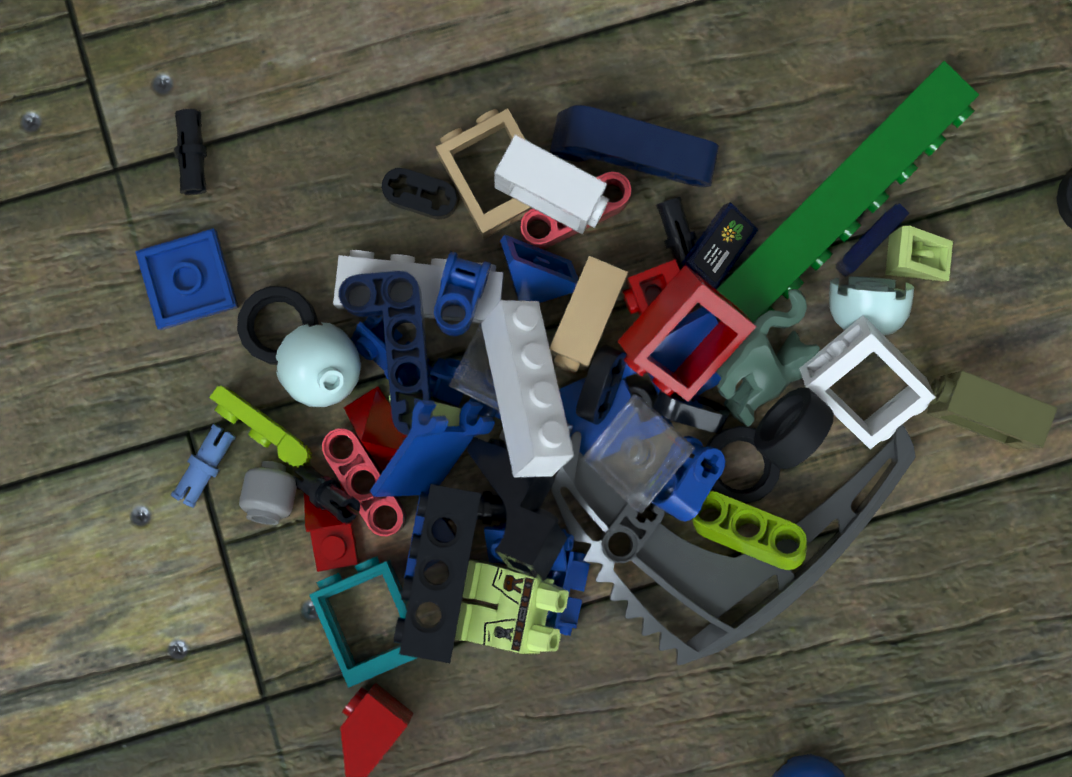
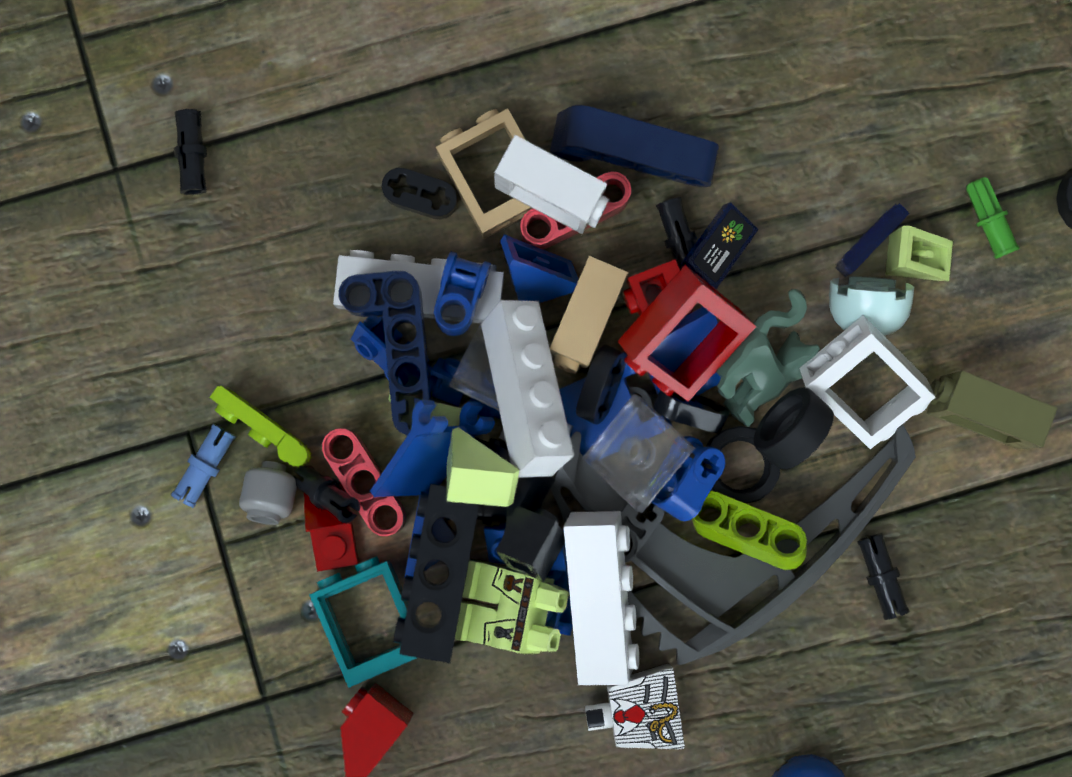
blue tile [135,228,239,330] -> none
black tyre [237,286,319,365] -> none
light aqua cylinder [276,322,361,407] -> none
red slope [343,386,407,472] -> none
green brick [717,61,979,322] -> none
none -> yellowish green slope [447,427,520,507]
none -> white brick [564,511,639,685]
none -> torso [585,664,685,749]
none -> black pin [857,533,910,620]
none -> bright green axle [966,177,1020,259]

